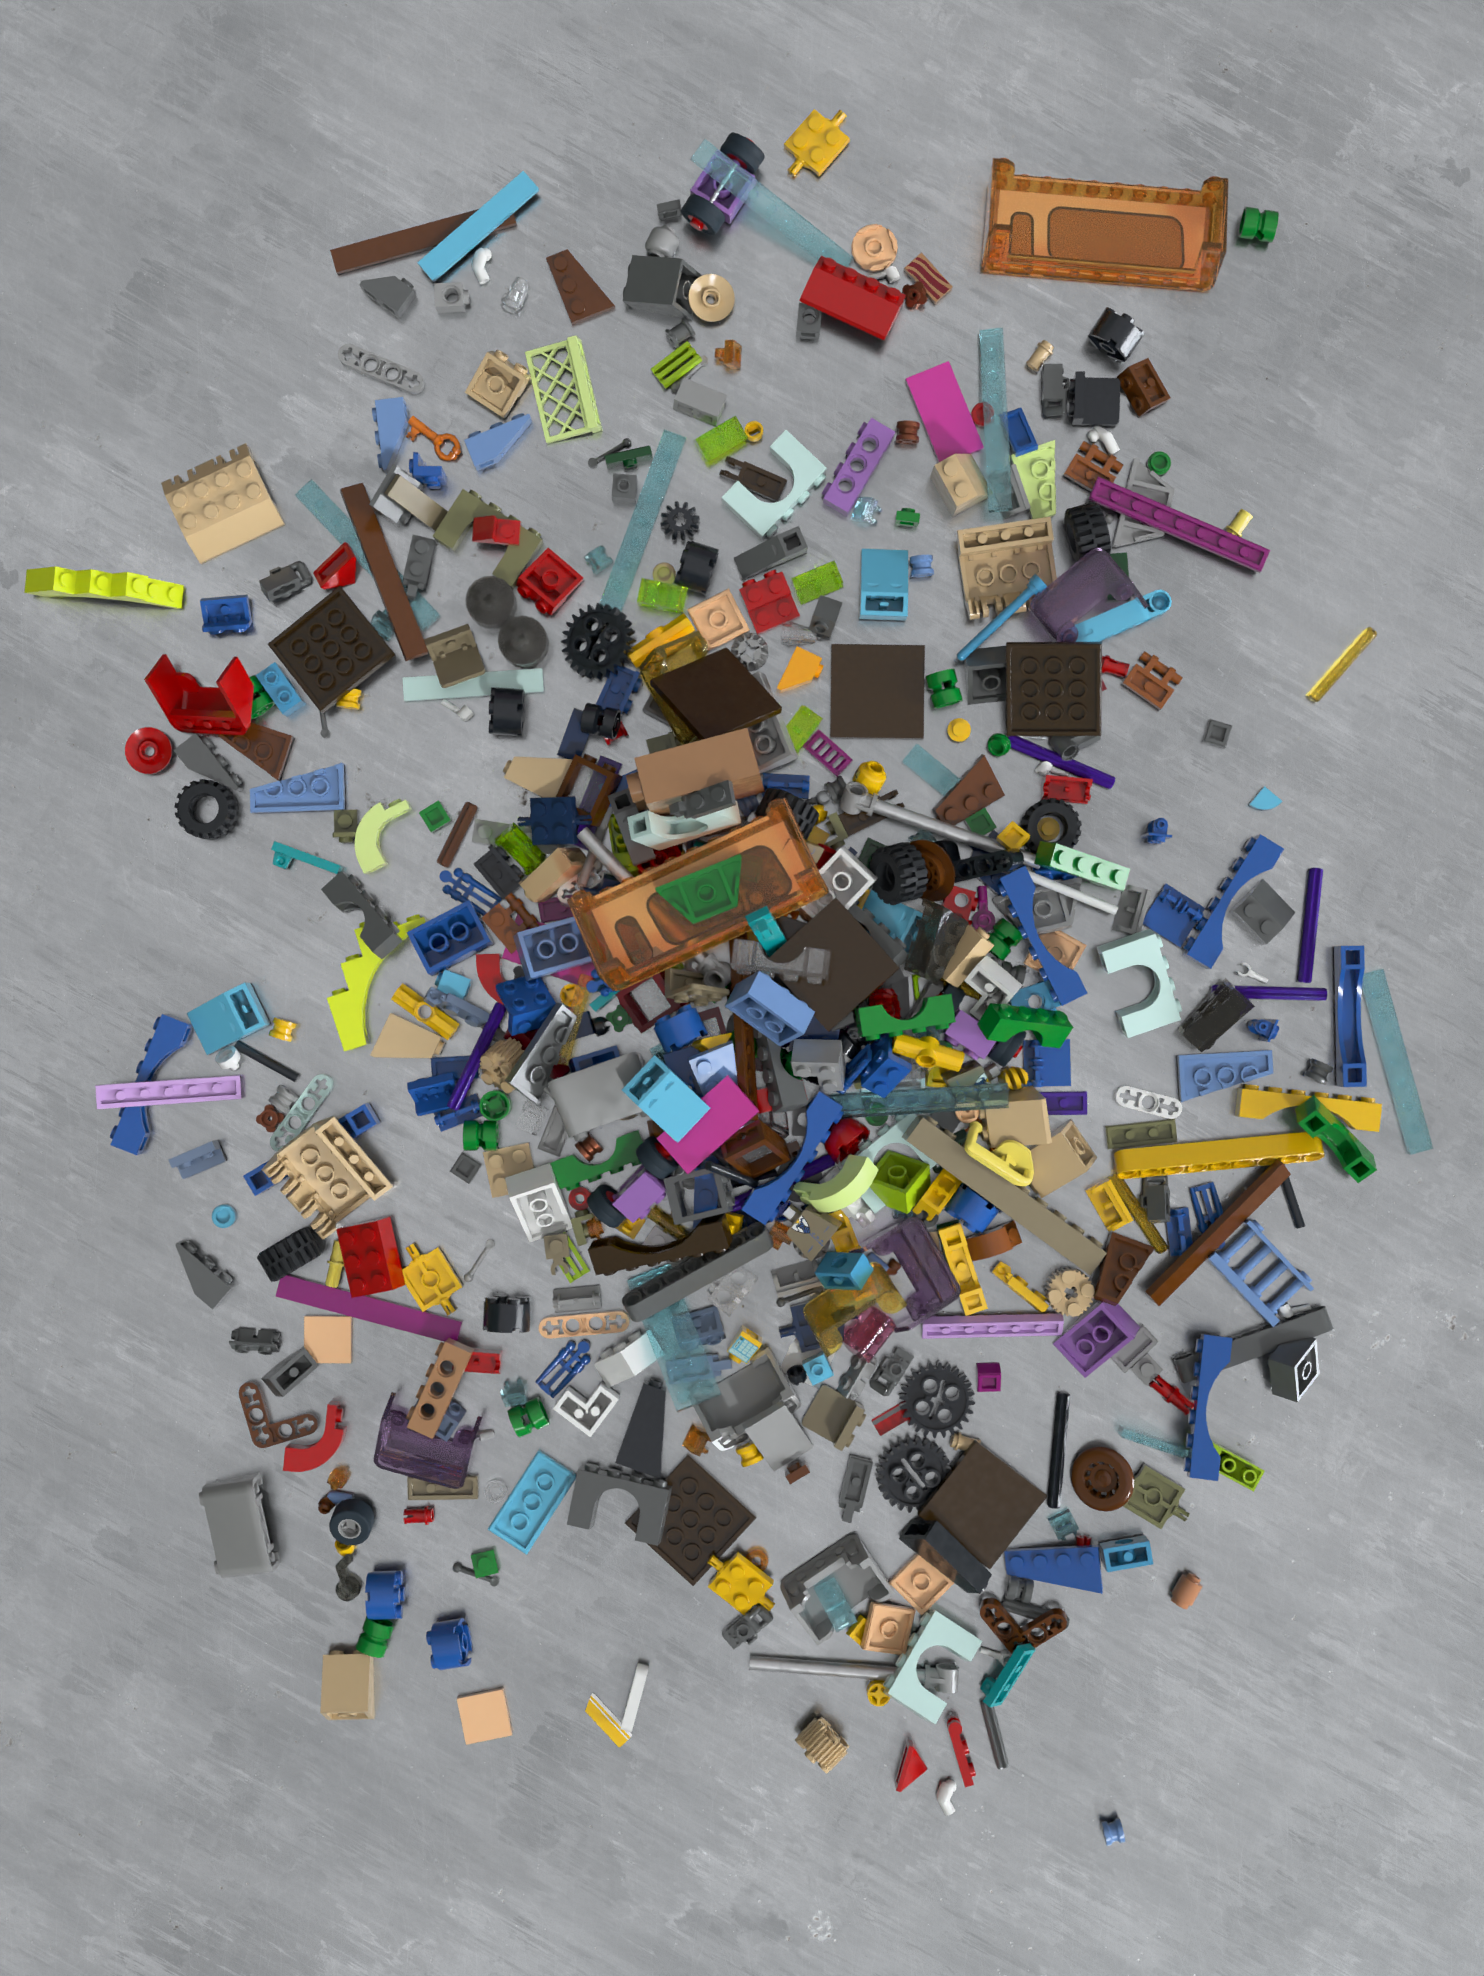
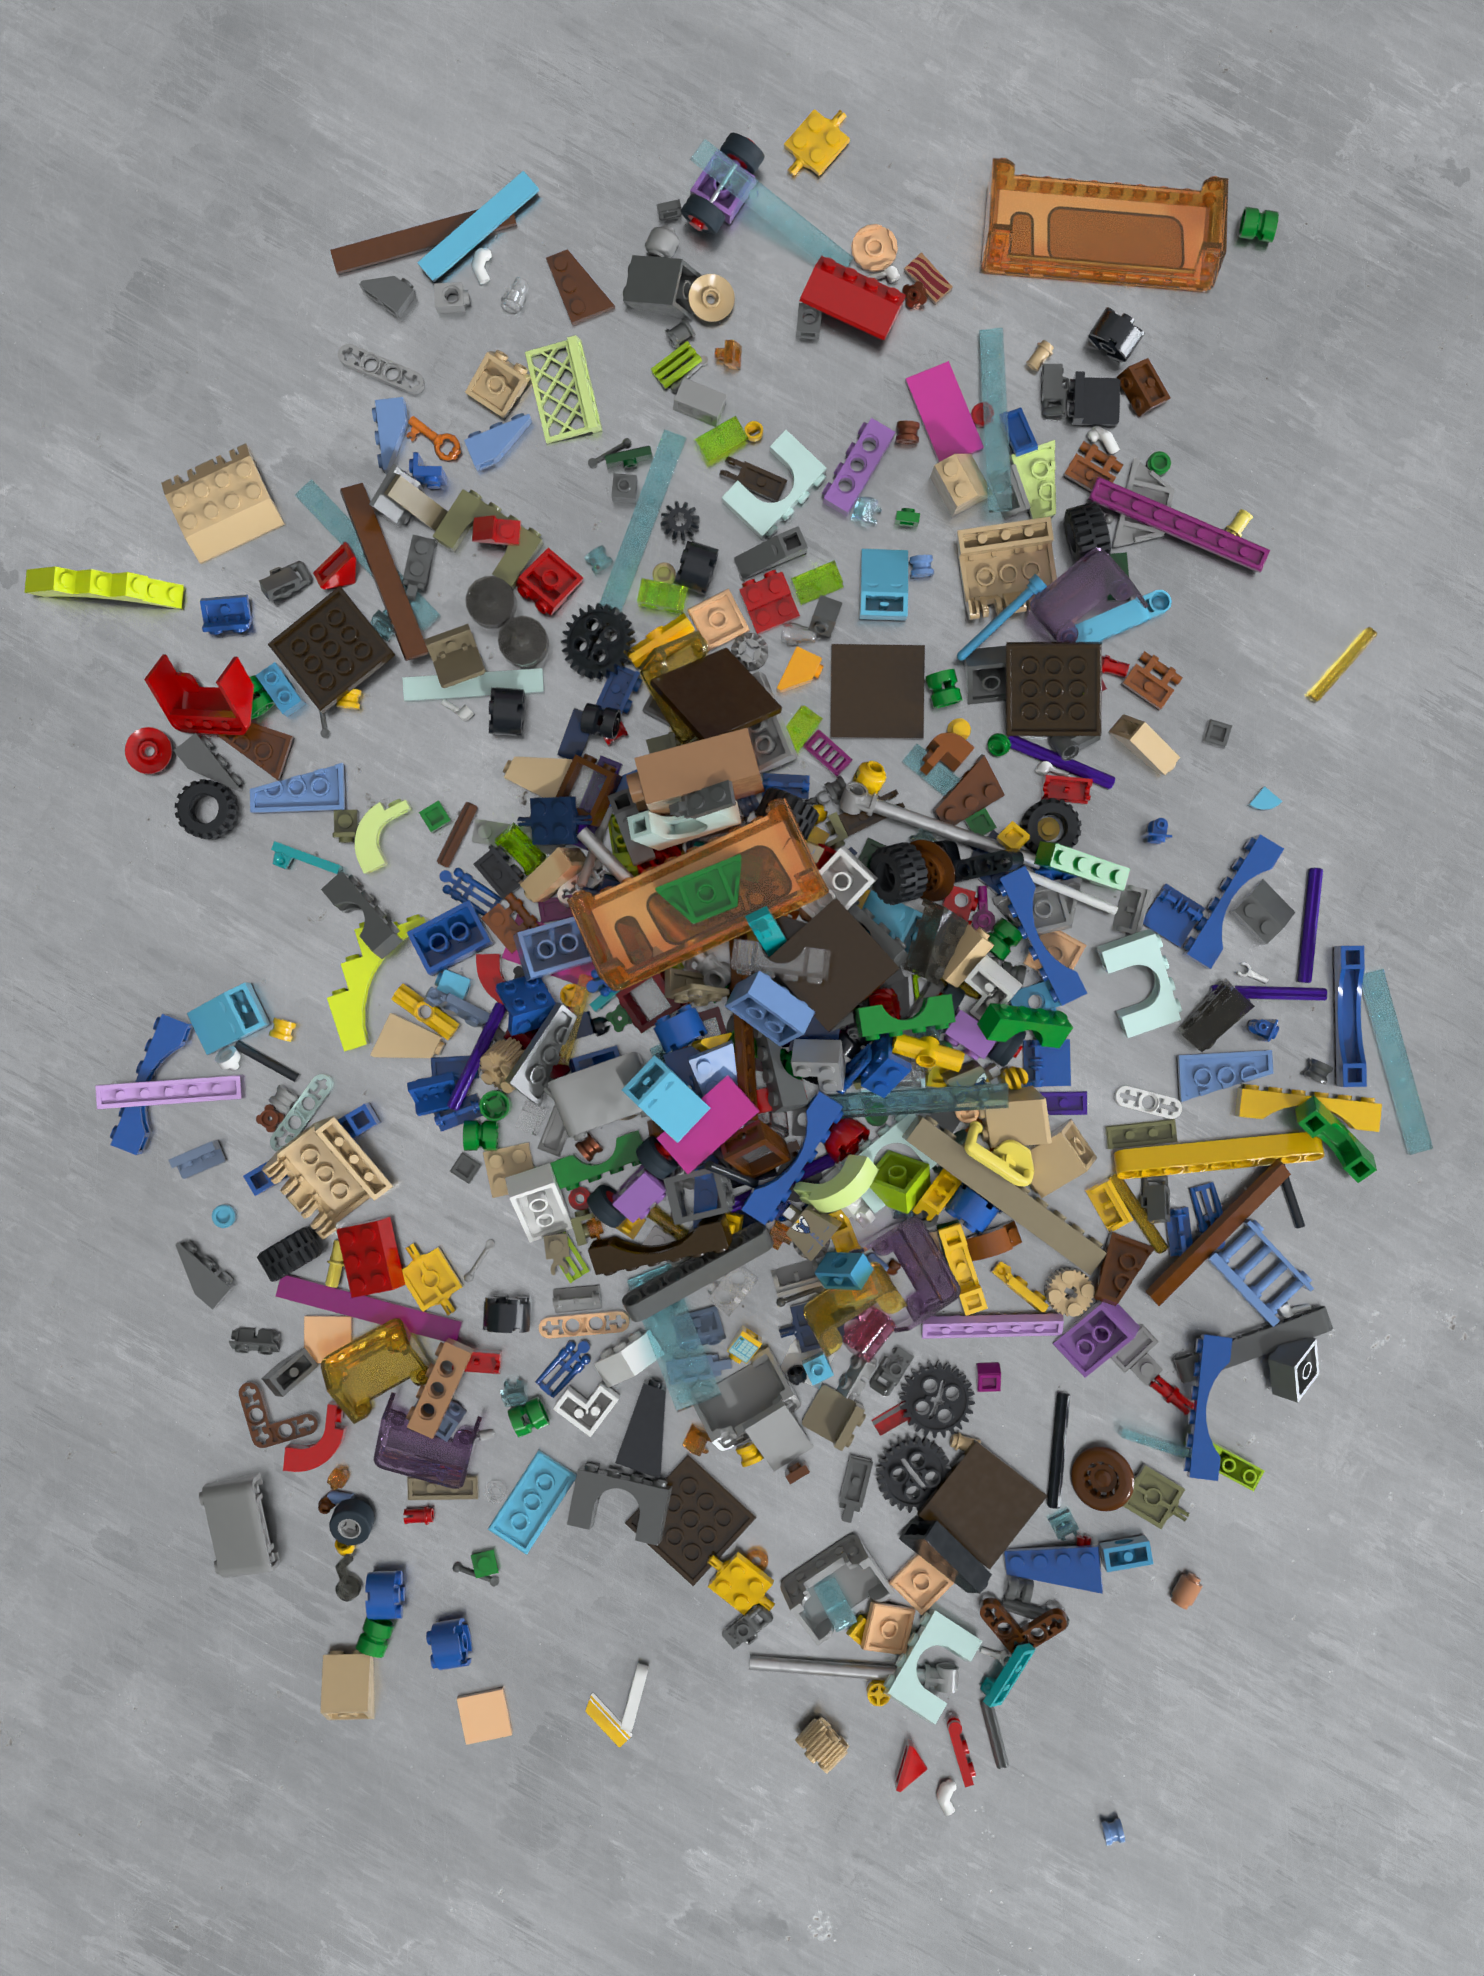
none -> clear yellow windscreen [321,1318,430,1424]
none -> dark orange brick [920,732,975,776]
none -> tan slope [1109,714,1180,775]

